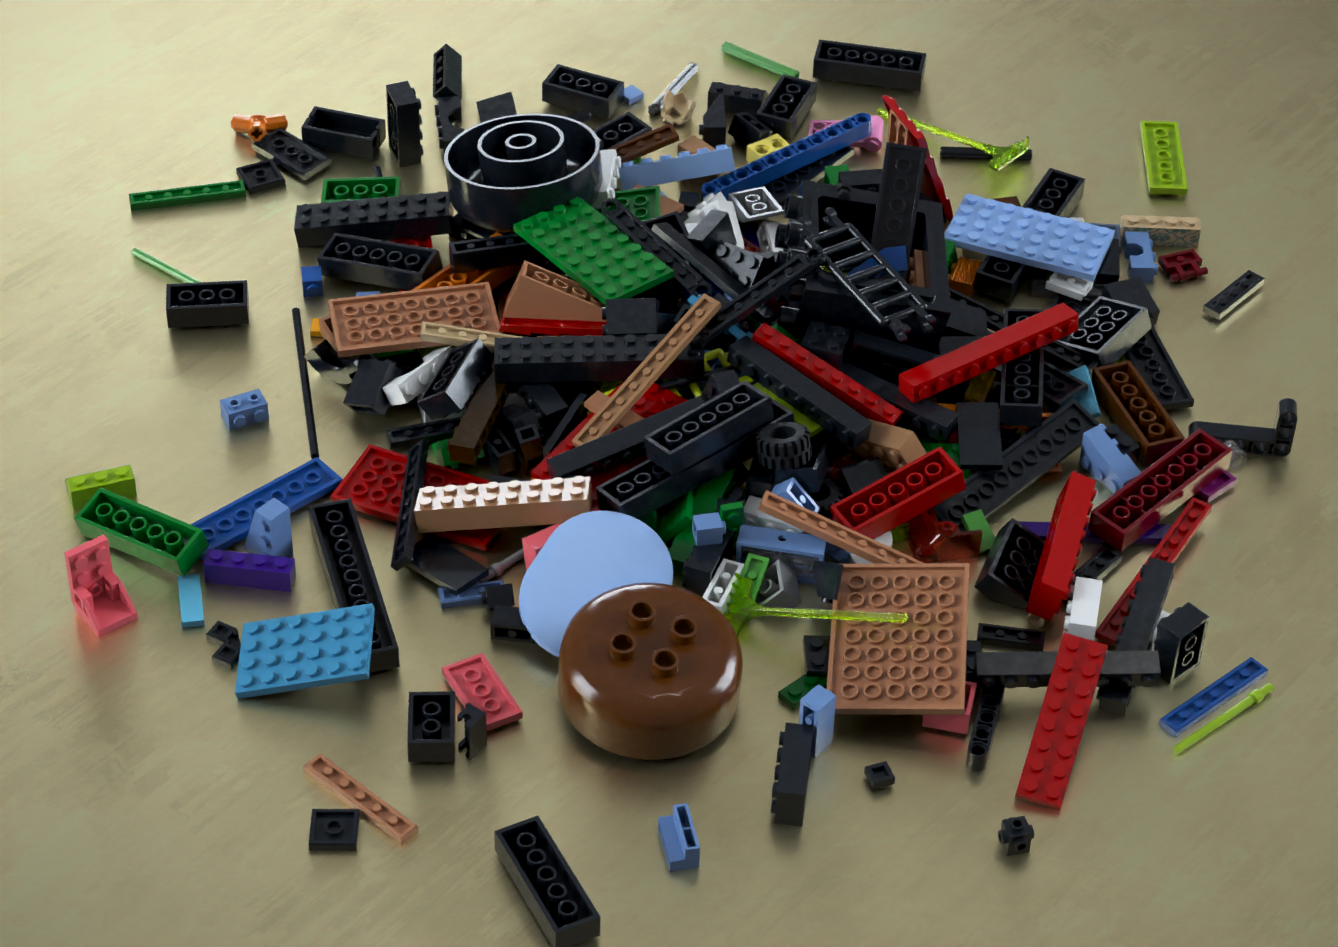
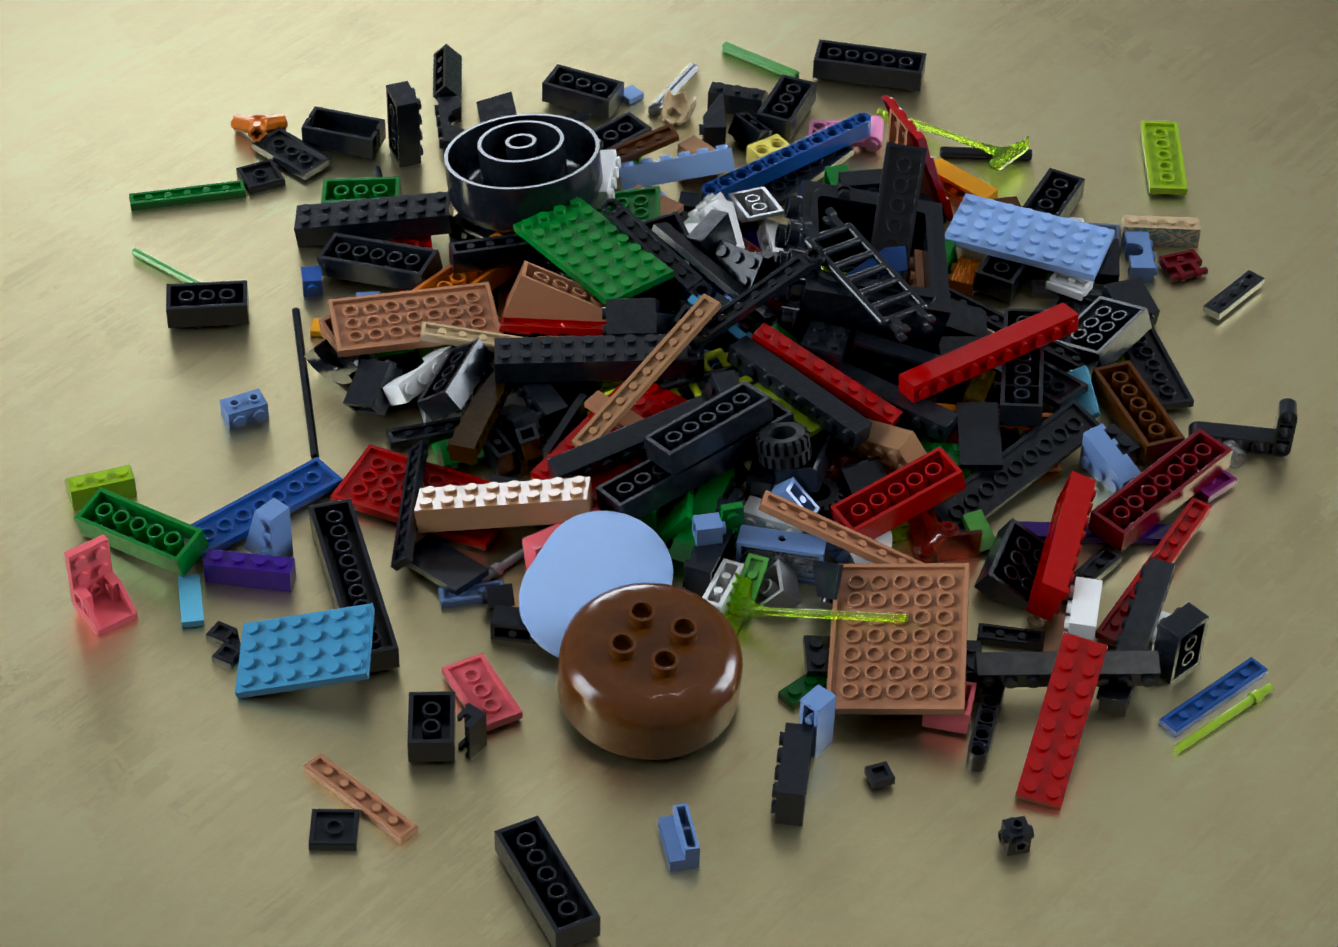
none -> light orange brick [934,157,998,202]

